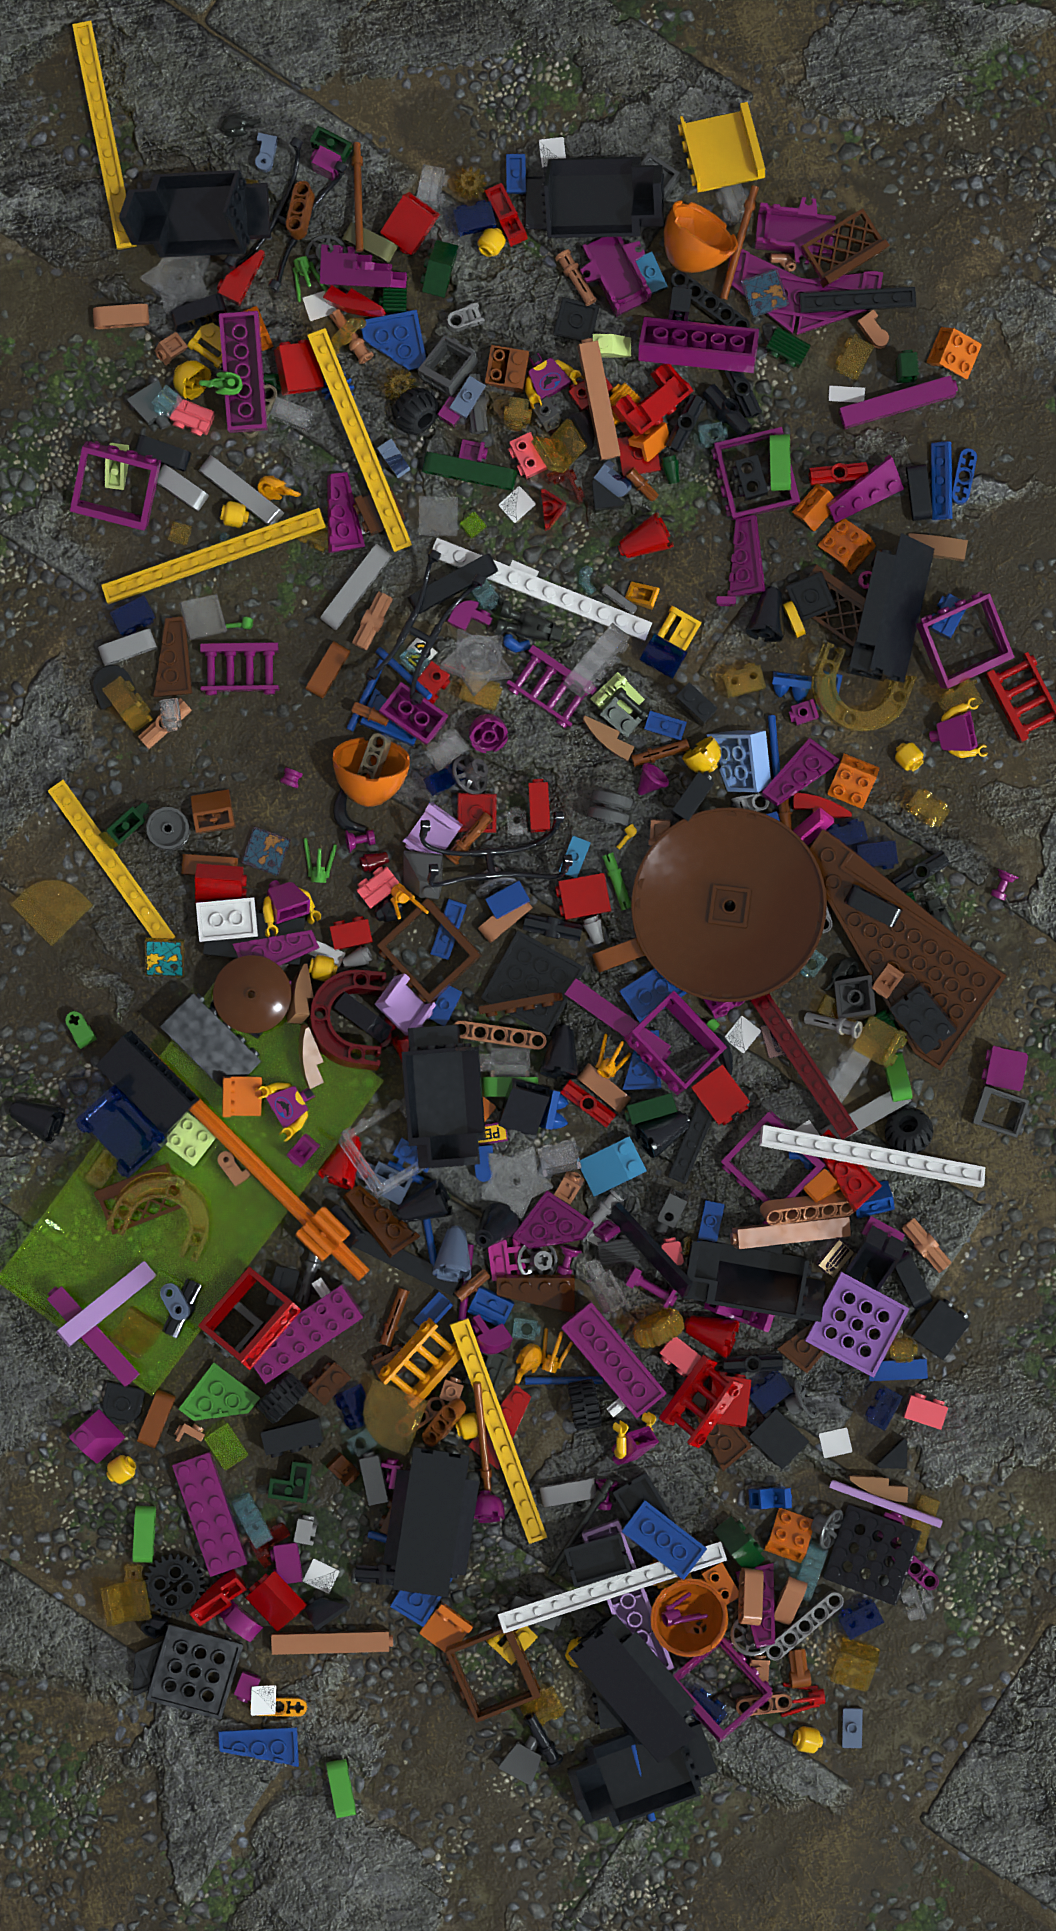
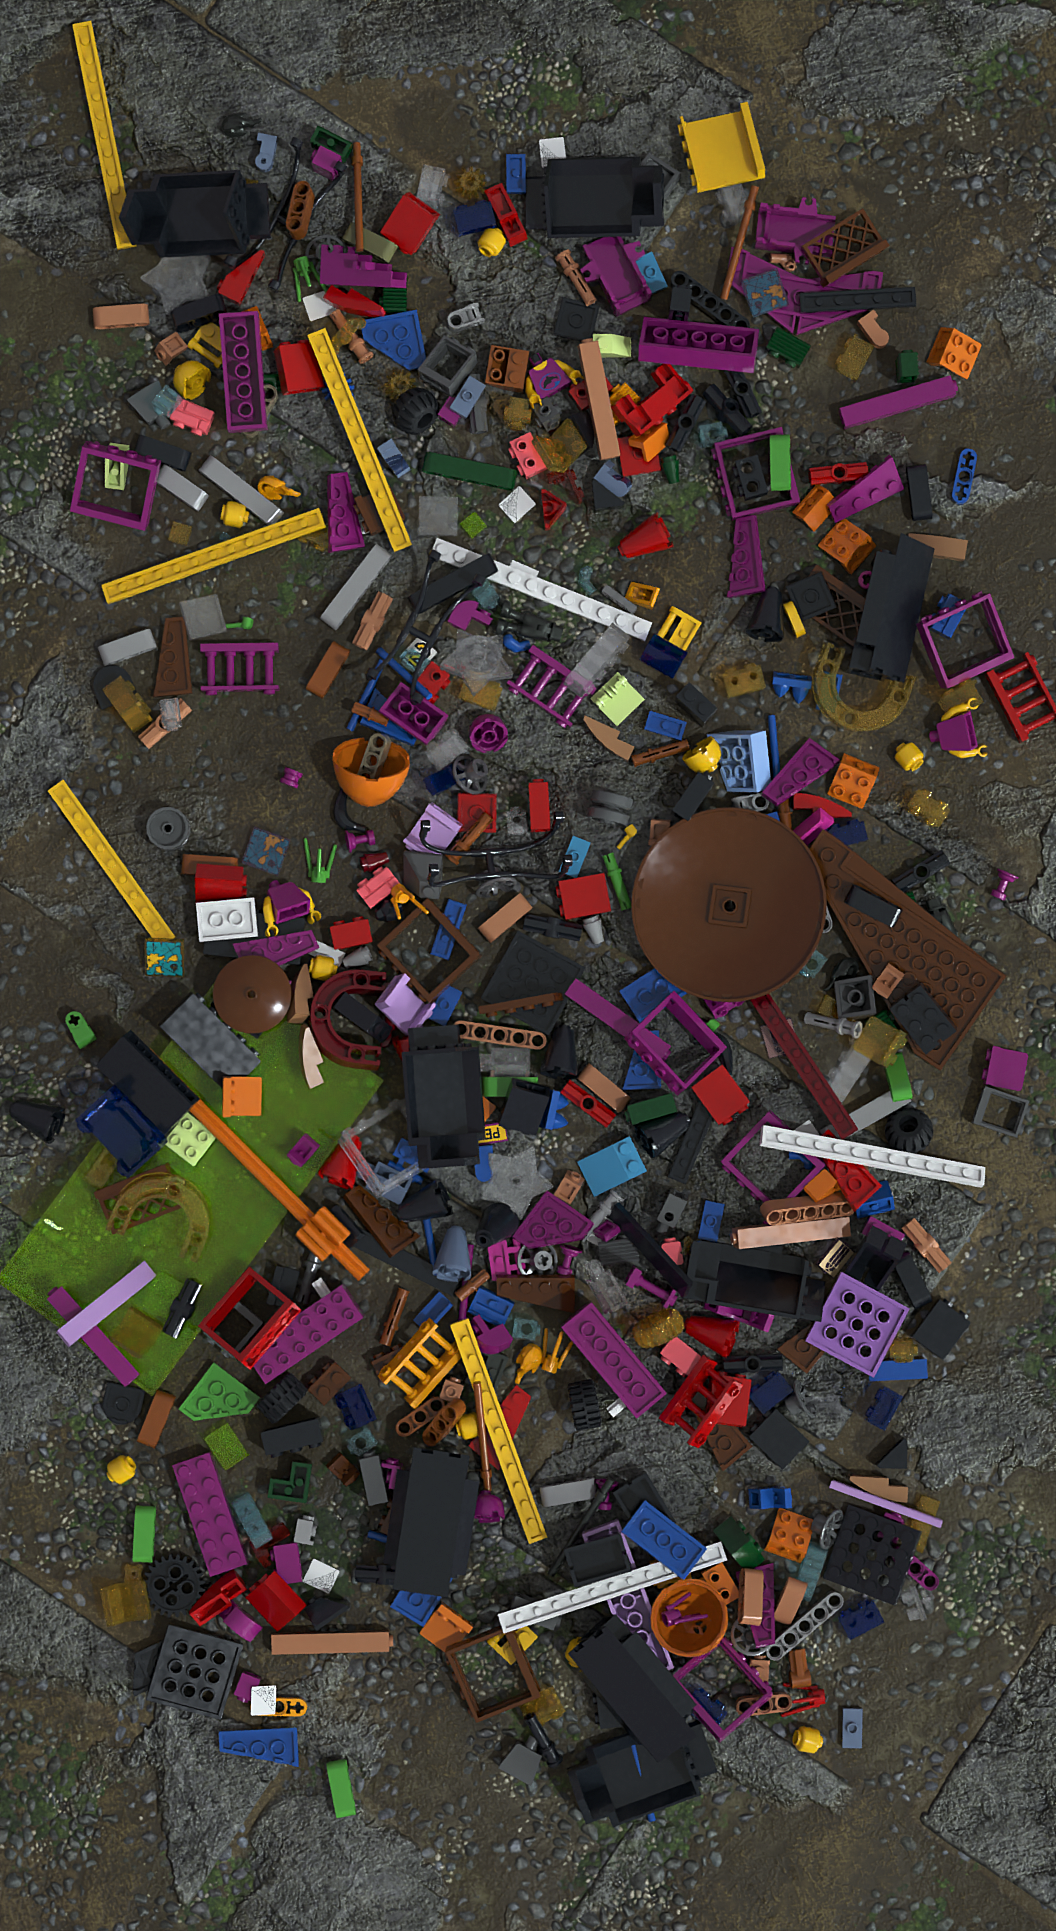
clear yellow plate [11,880,94,946] -> none
magenta slope [69,1409,126,1464] -> none
dark green brick [99,803,150,849] -> none
clear blue brick [110,595,156,636] -> none
black piece [141,1614,185,1639] -> none
sand blue plate [160,1283,190,1320] -> none
nougat bracket [174,1422,206,1442] -> none
dark orange slope [191,789,236,834] -> none
bright green piece [199,372,243,396] -> none
nougat leg [218,1151,252,1187] -> none
torso [255,1082,315,1142] -> none
clear brick [270,397,314,433] -> none
clear yellow plate [364,1379,428,1456] -> none
dark green brick [420,240,459,298] -> none
magenta bracket [459,439,488,463] -> none
blue panel [485,881,530,919] -> none
blue bar [525,1376,603,1385] -> none
clear brick [537,1140,581,1177] -> none
dark orange beam [592,938,646,973] -> none
light orange plant [595,1034,632,1079] -> none
pearl dark grey plate [598,687,649,738] -> none
magenta torso [612,1412,659,1465] -> none
dark orange axle [625,467,659,502] -> none
magenta hat [637,763,669,795] -> none
orange piece [664,200,738,273] -> none
magenta tile [716,596,736,607] -> none
white sticker [725,1016,761,1053] -> none
magenta brick [788,699,819,726] -> none
white sticker [819,1428,852,1458] -> none
white sticker [829,386,865,403] -> none
clear yellow bracket [830,1638,880,1692] -> none
clear blue brick [855,840,898,870] -> none
coral brick [902,1392,948,1430] -> none
blue tile [931,441,952,521] -> none

